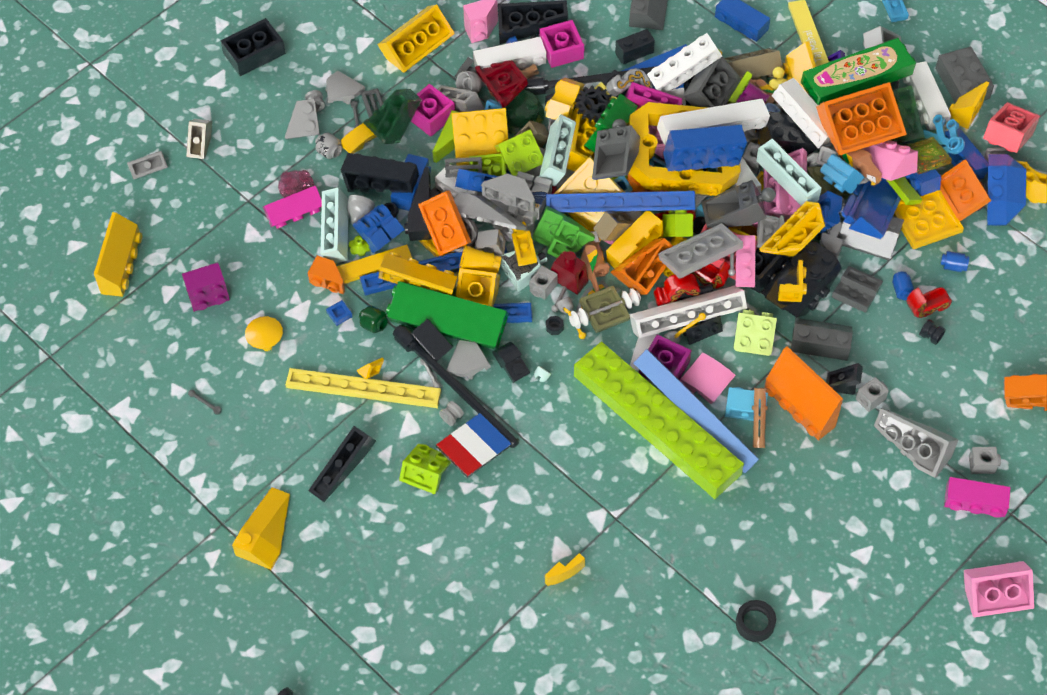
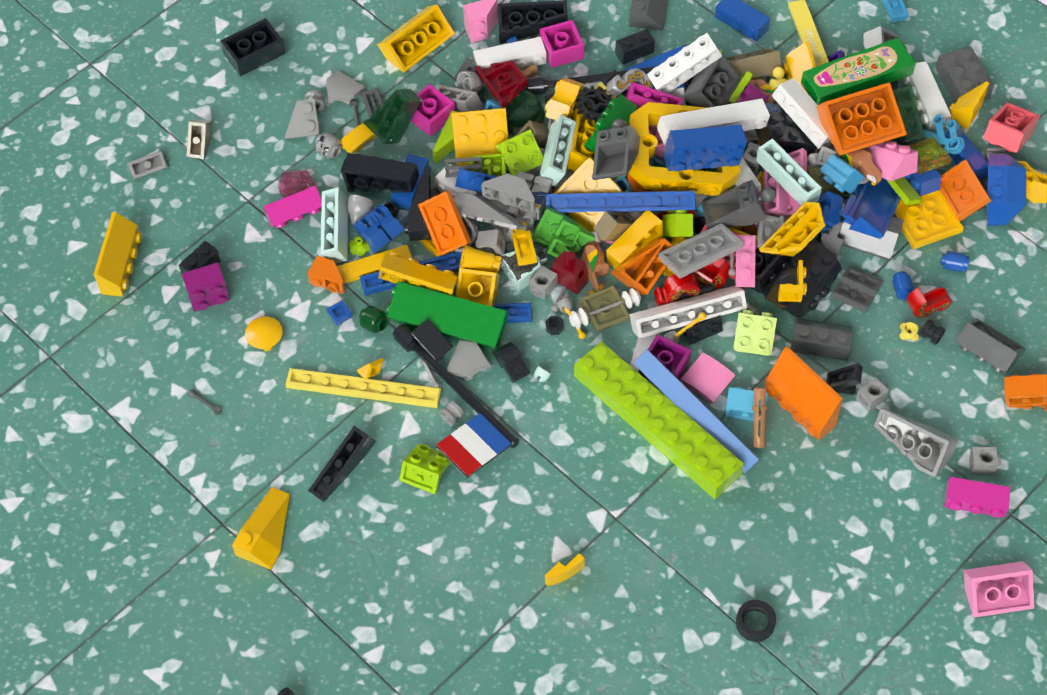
none -> black brick [179,241,221,275]
none -> light yellow plate [900,322,919,341]
none -> slope [956,318,1026,373]

